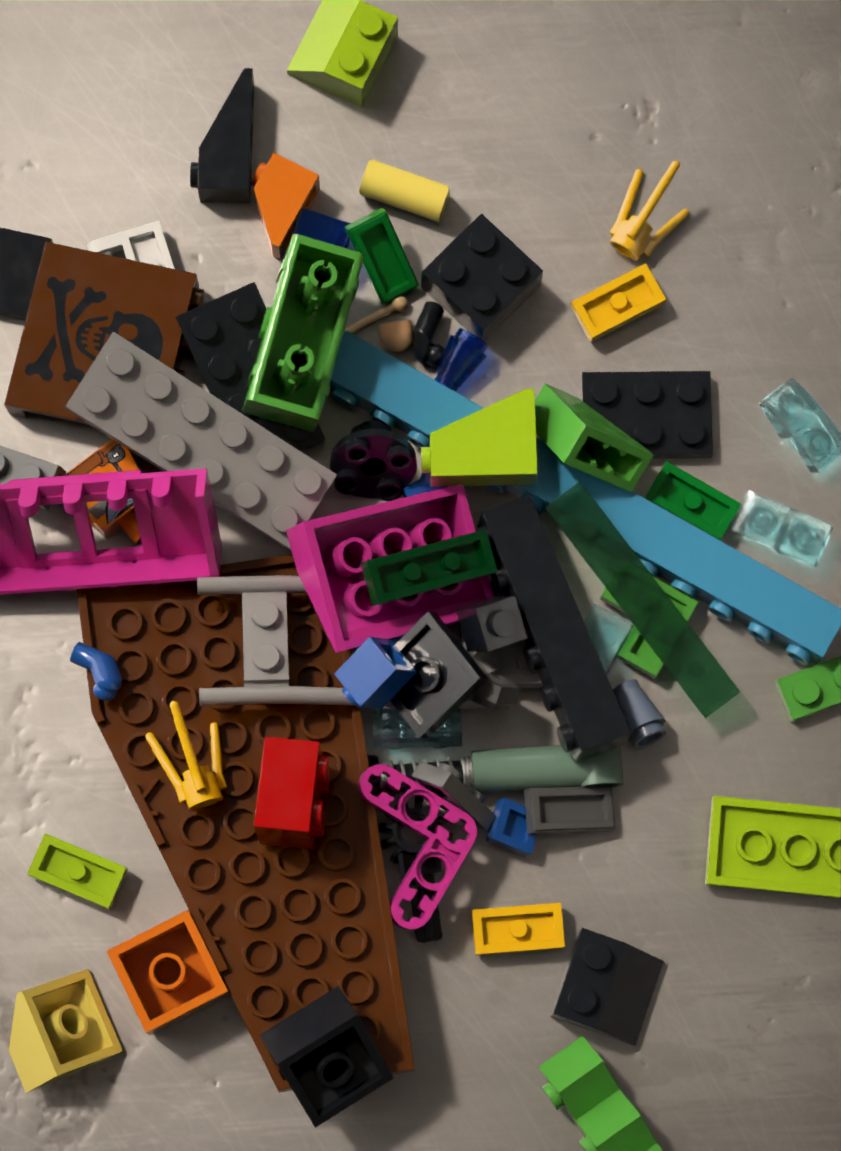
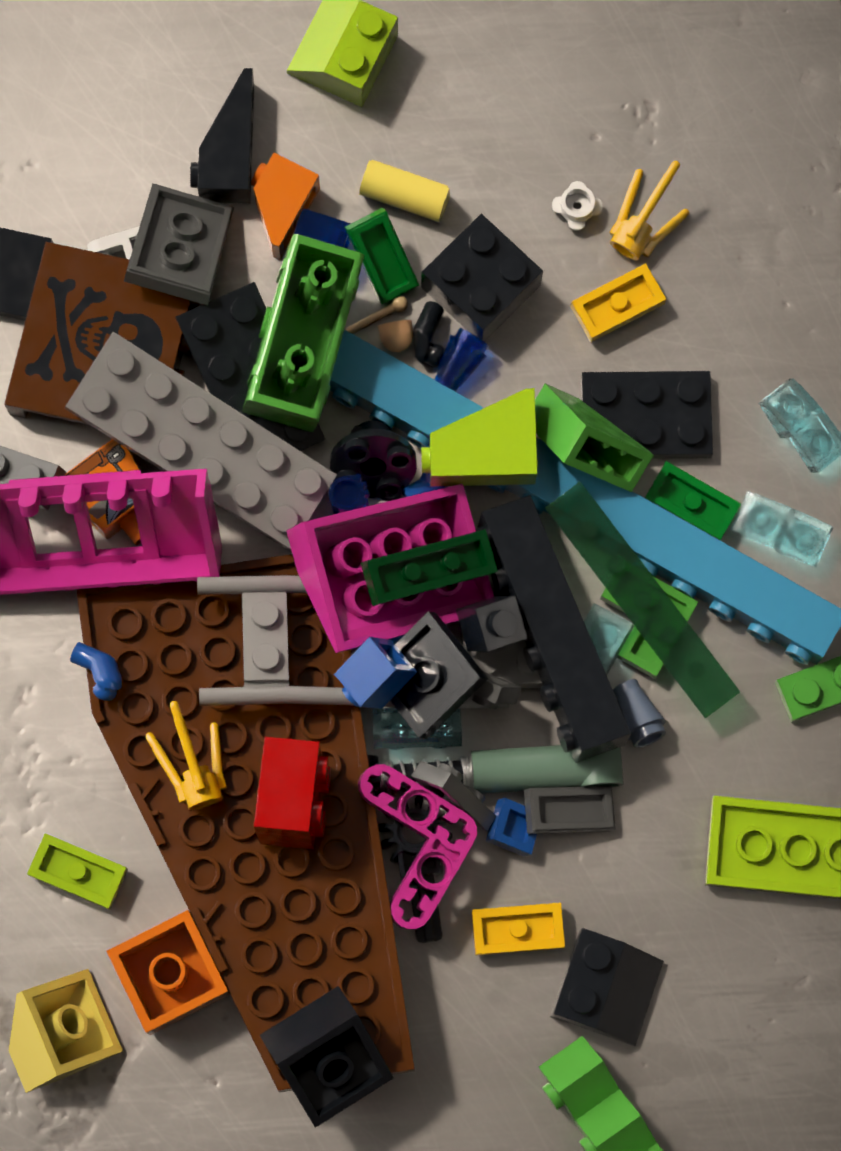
none -> dark grey tile [124,183,234,305]
none -> clear blue piece [329,474,370,514]
none -> white plate [552,181,603,231]

